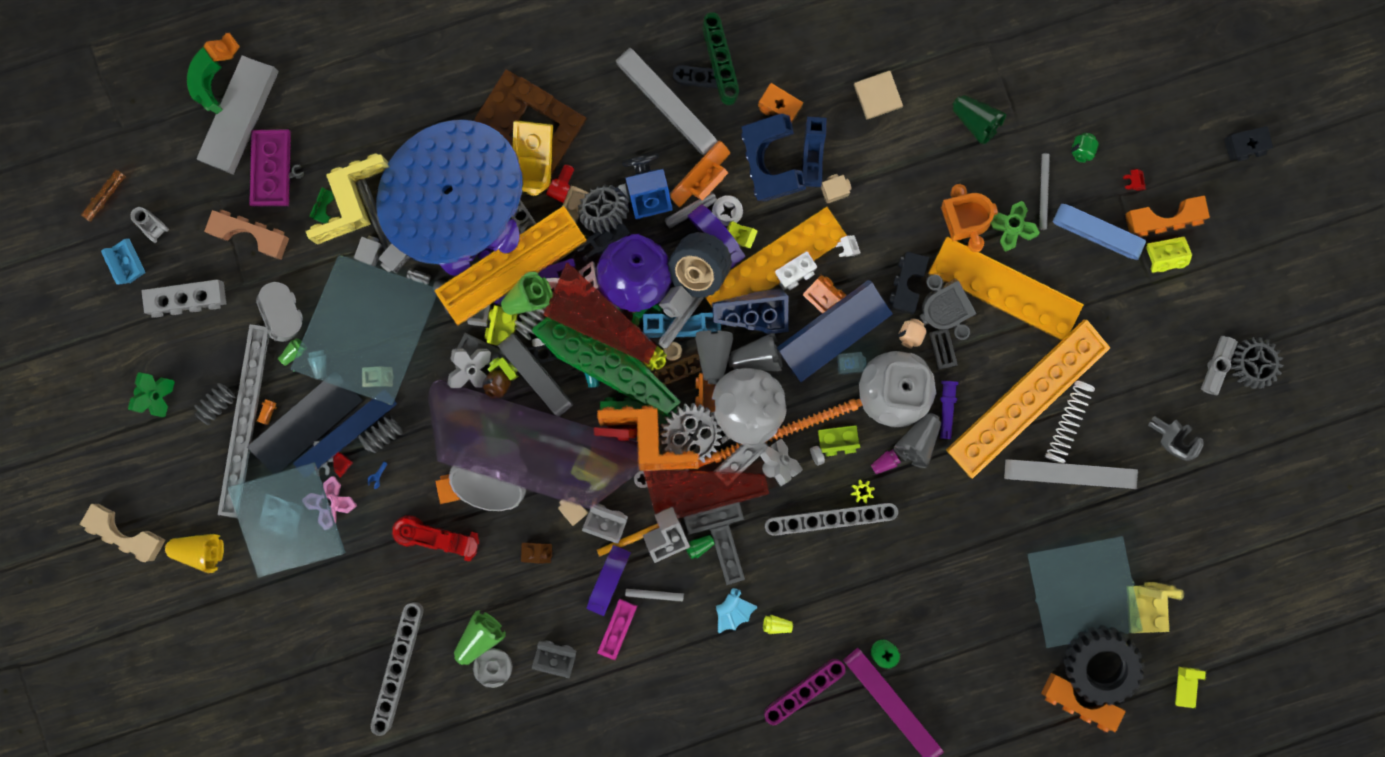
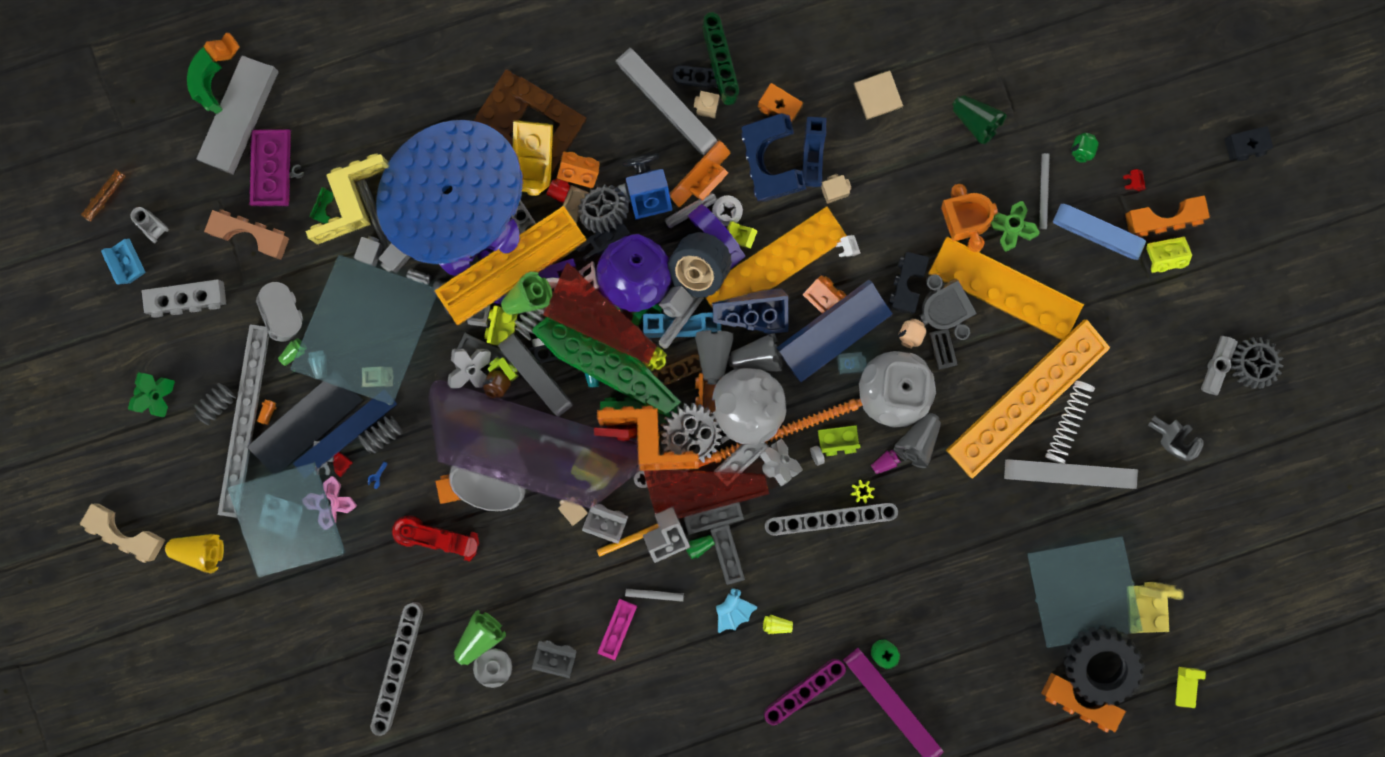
reddish brown bracket [521,543,552,564] -> none
dark purple arch [586,545,631,616] -> none
tan tile [663,342,682,361] -> none
white bracket [775,252,817,291] -> none
dark purple pin [940,381,959,439] -> none
none -> orange bracket [557,151,600,188]
none -> tan brick [694,91,719,119]

